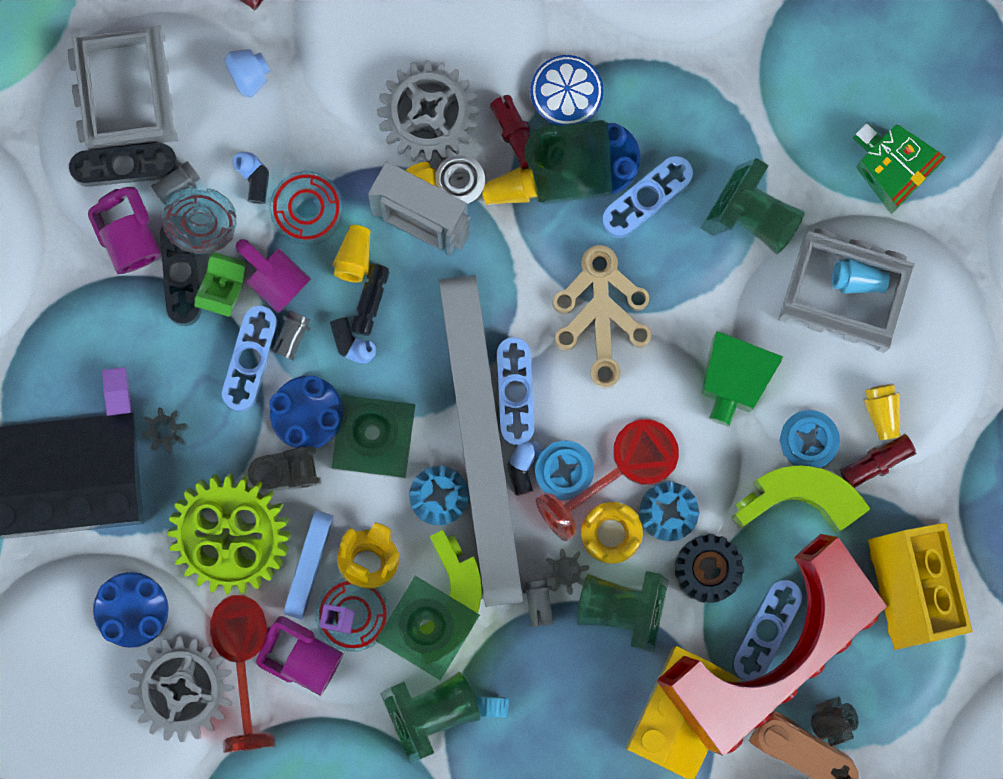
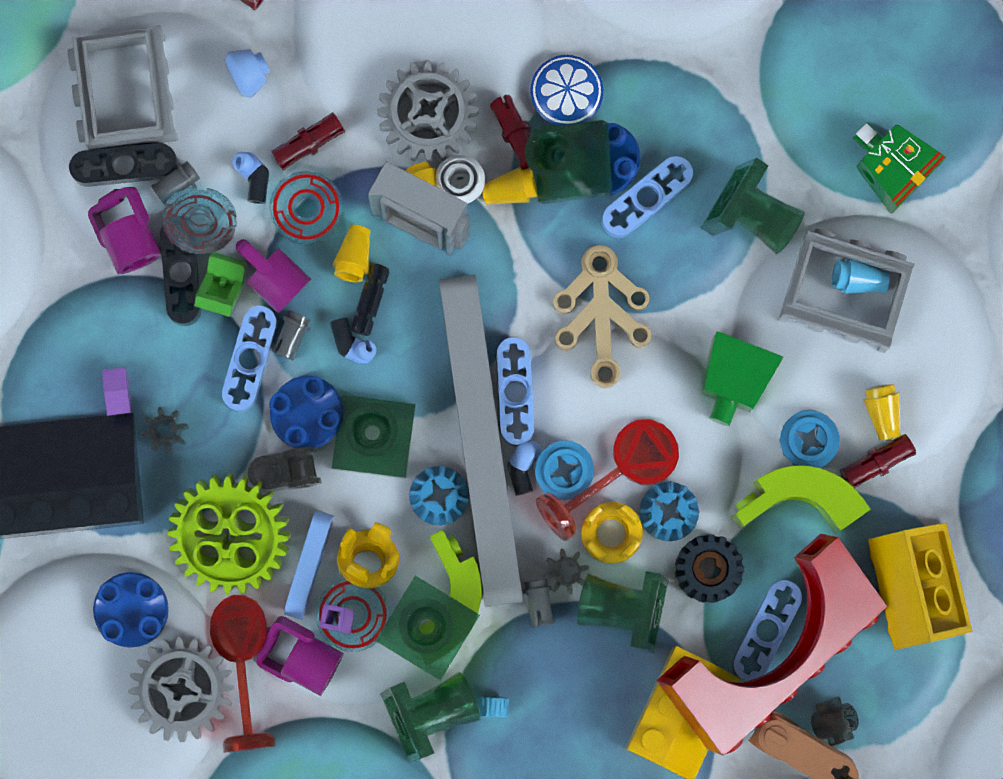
none -> dark red pin [271,112,345,171]

